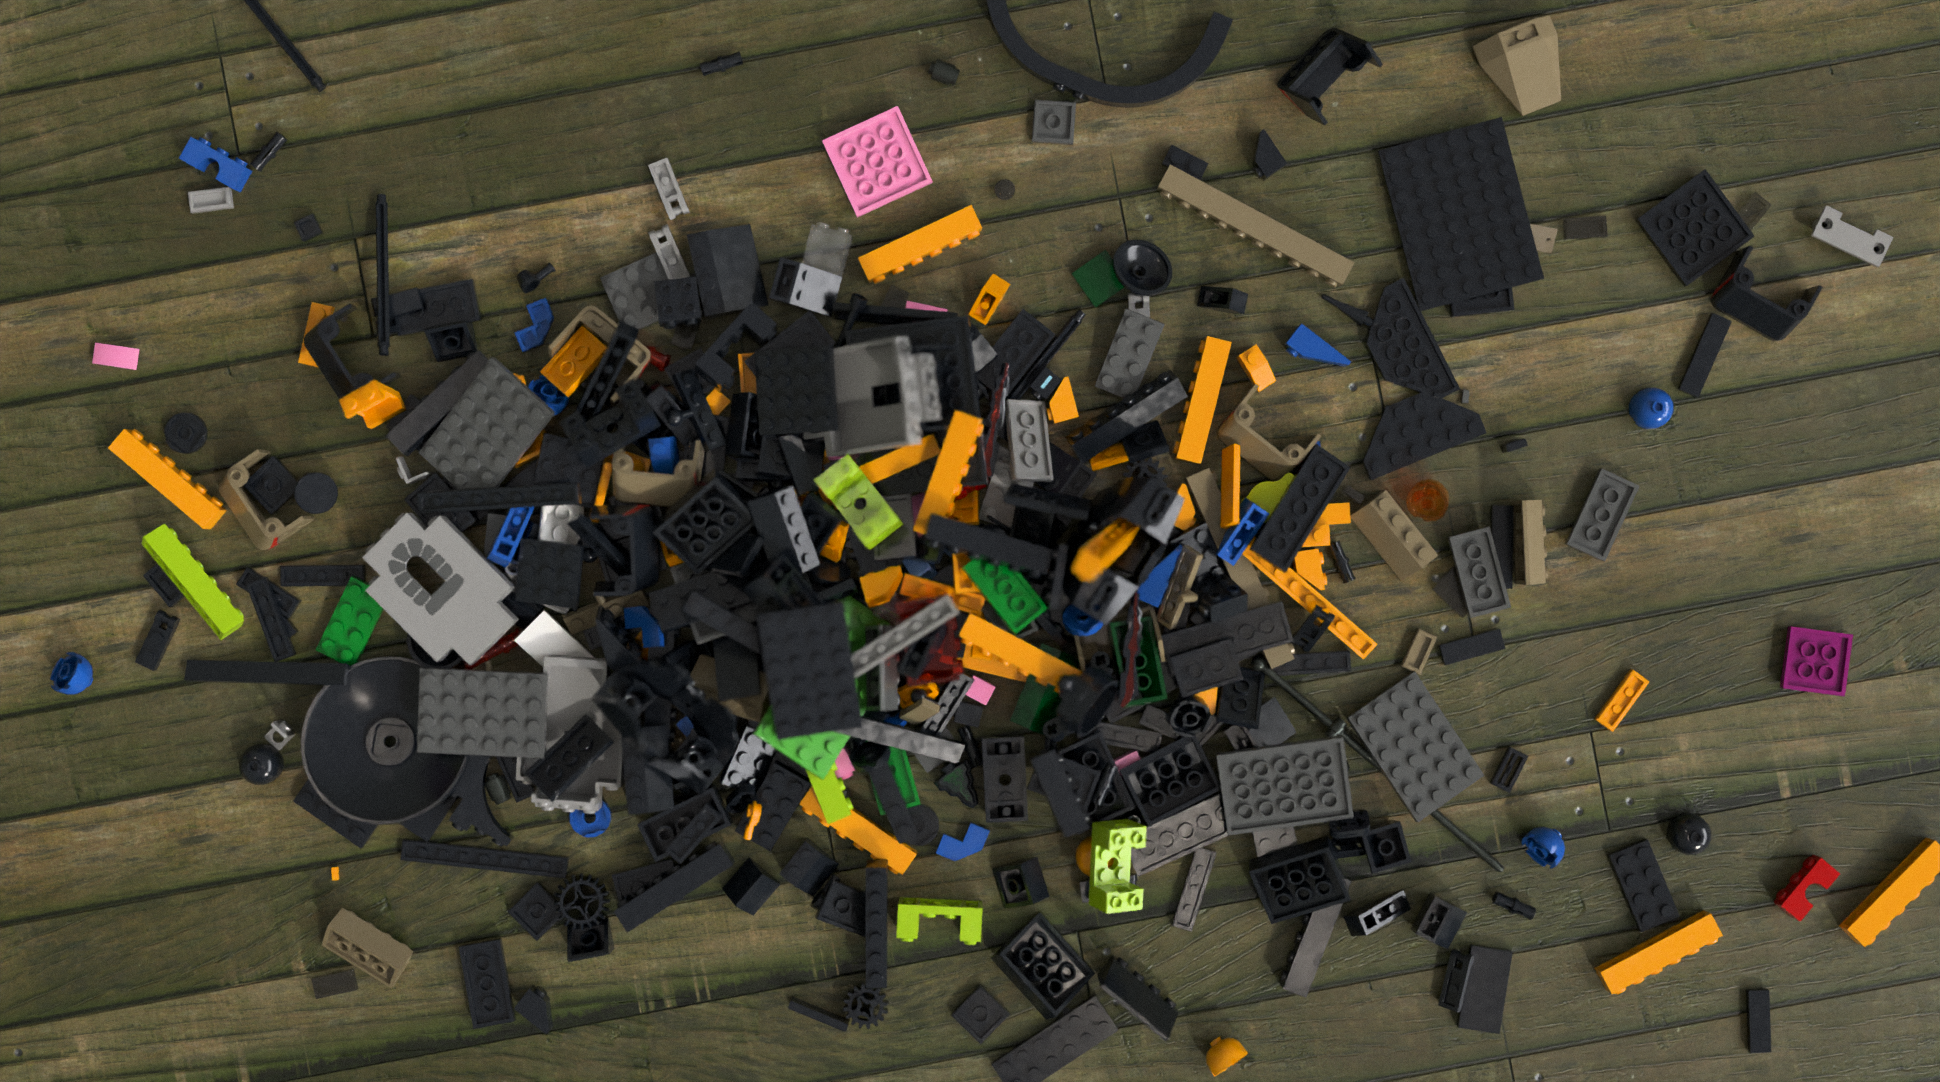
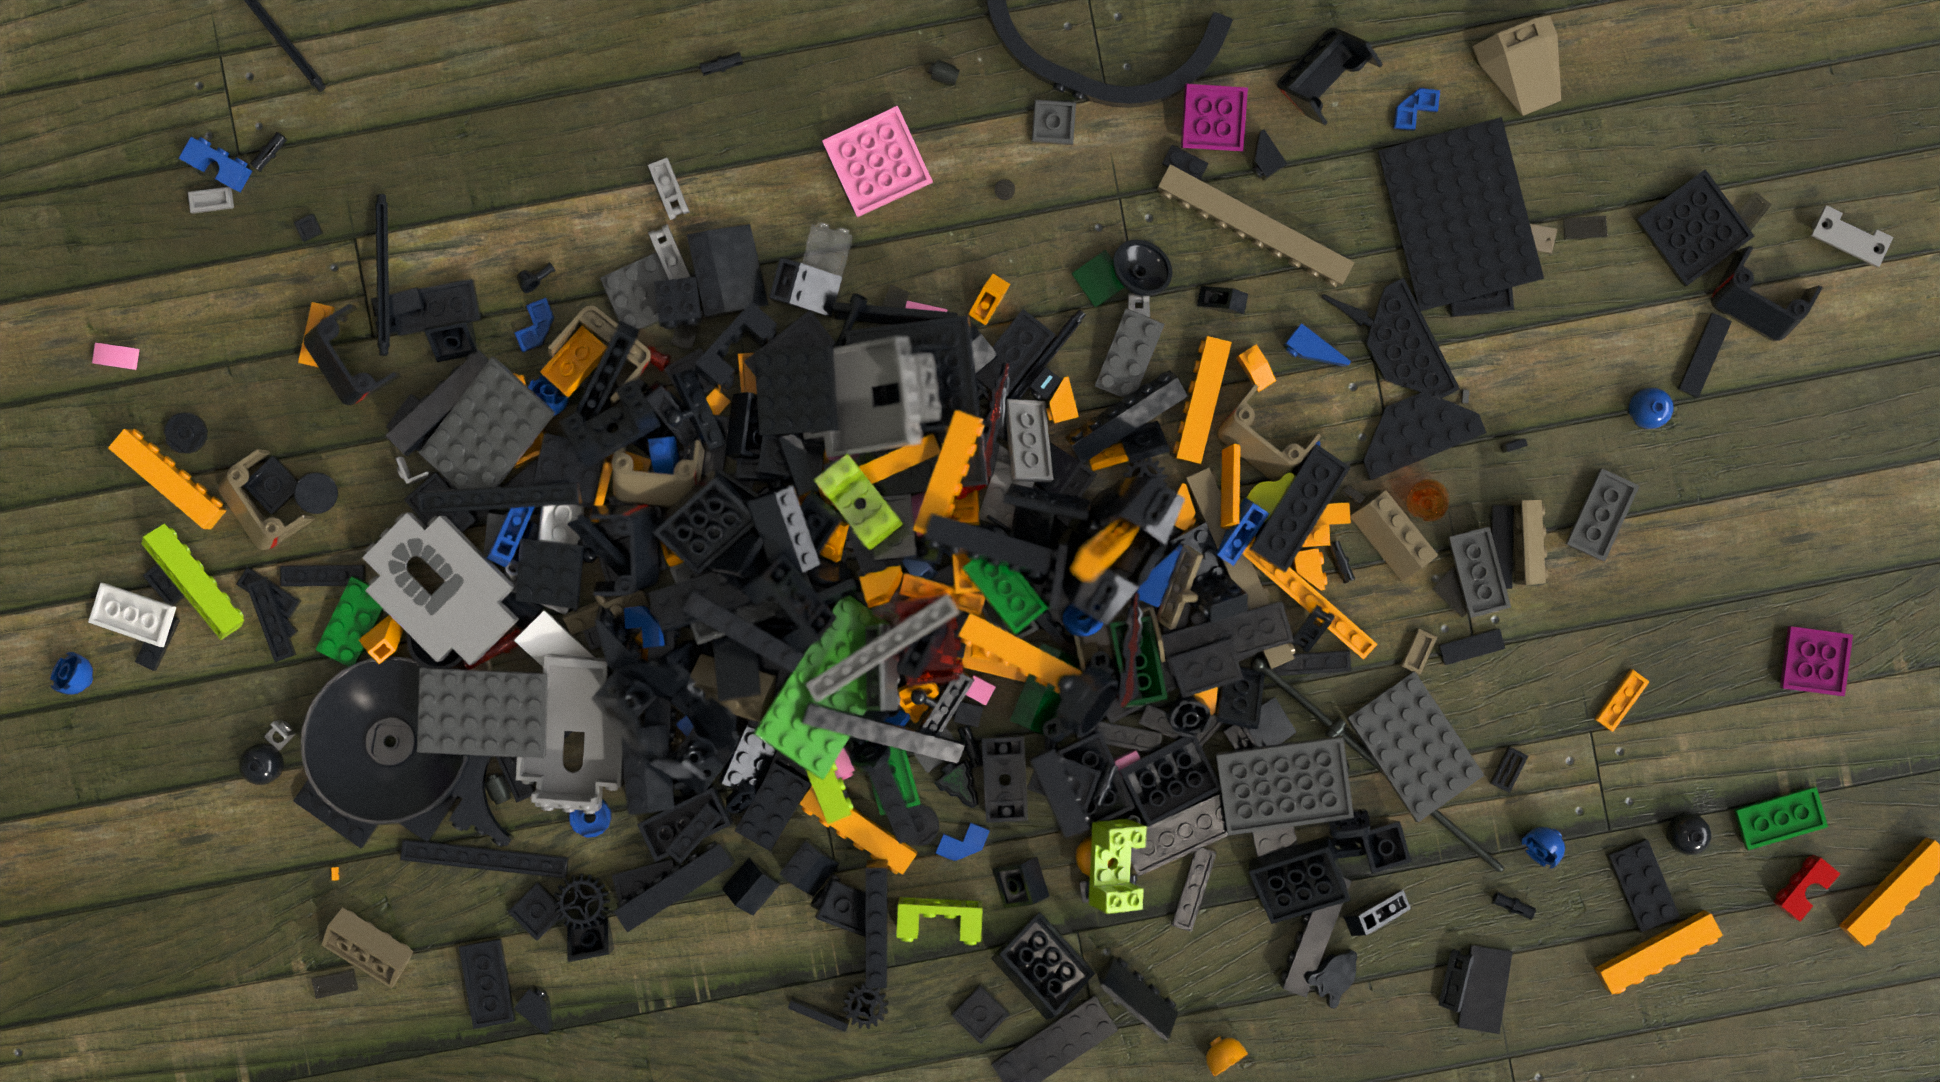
black tile [184,660,349,686] -> none
light orange window [339,380,406,429] -> none
black plate [525,714,614,802] -> none
light orange plate [743,801,762,840] -> none
black plate [757,601,862,740] -> none
light orange brick [858,205,982,284] -> none
dark tan tile [899,698,940,725] -> none
black slope [1411,893,1467,949] -> none
black tile [1746,989,1771,1053] -> none
none -> white tile [88,583,176,647]
none -> light orange slope [359,615,404,664]
none -> magenta plate [1181,84,1248,151]
none -> black tile [1306,949,1357,1009]
none -> blue tile [1393,88,1440,131]
none -> green plate [1734,786,1828,850]

